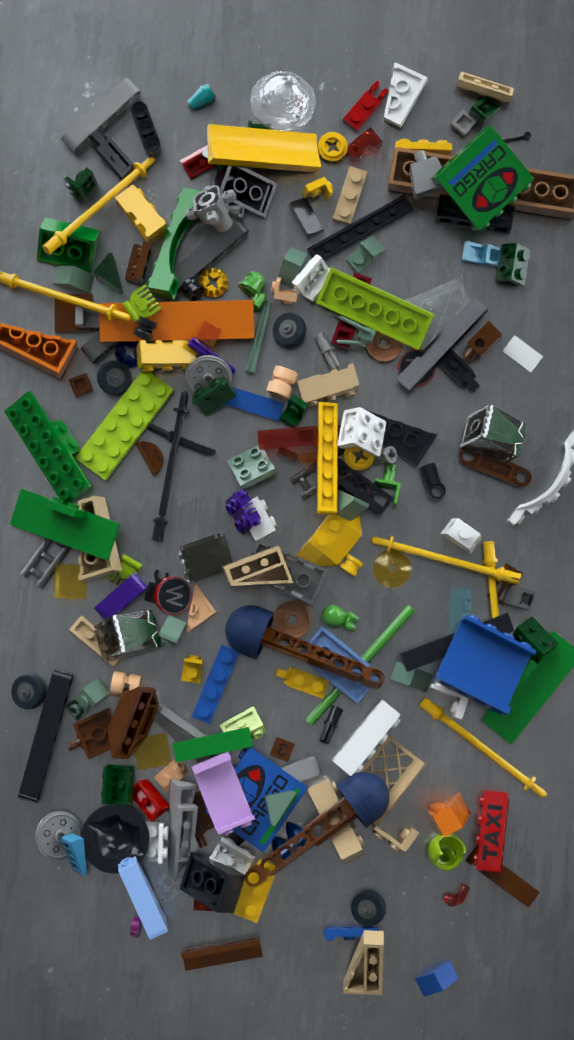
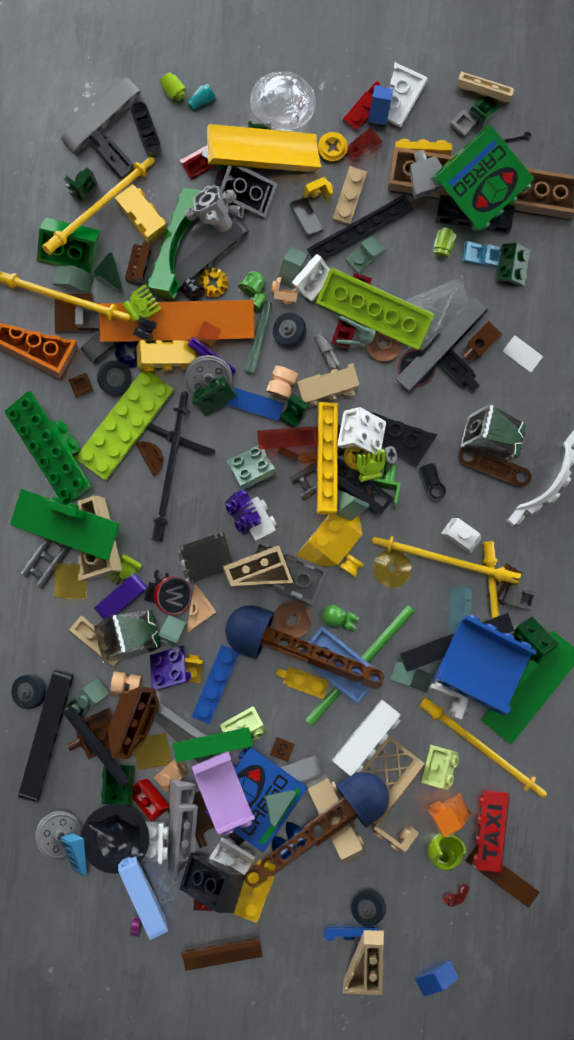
black axle [319,705,343,744] -> none
none -> black axle [63,706,130,787]
none -> dark purple hinge [150,645,192,690]
none -> lime brick [160,72,187,101]
none -> lime piece [357,449,385,482]
none -> blue slope [368,85,393,126]
none -> yellowish green bracket [421,745,459,790]
none -> lime brick [434,228,456,257]

